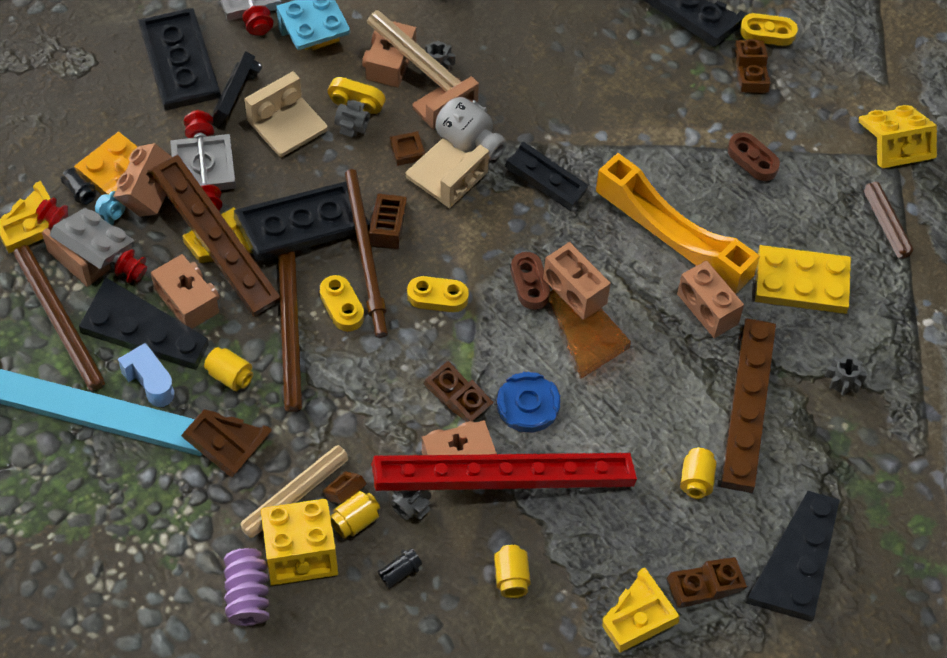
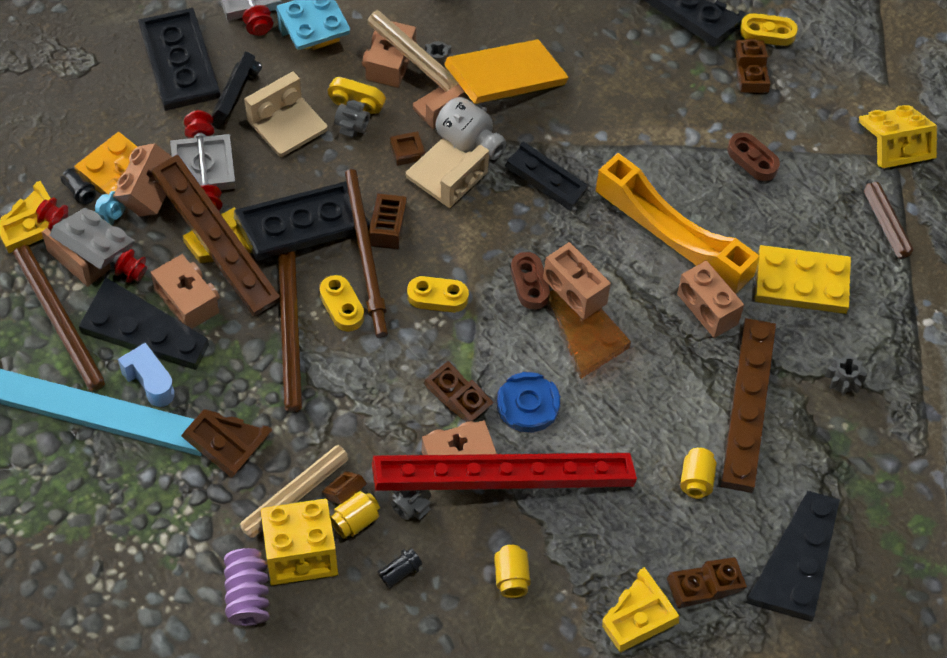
yellow brick [204,347,253,391] -> none
none -> light orange tile [444,39,569,104]

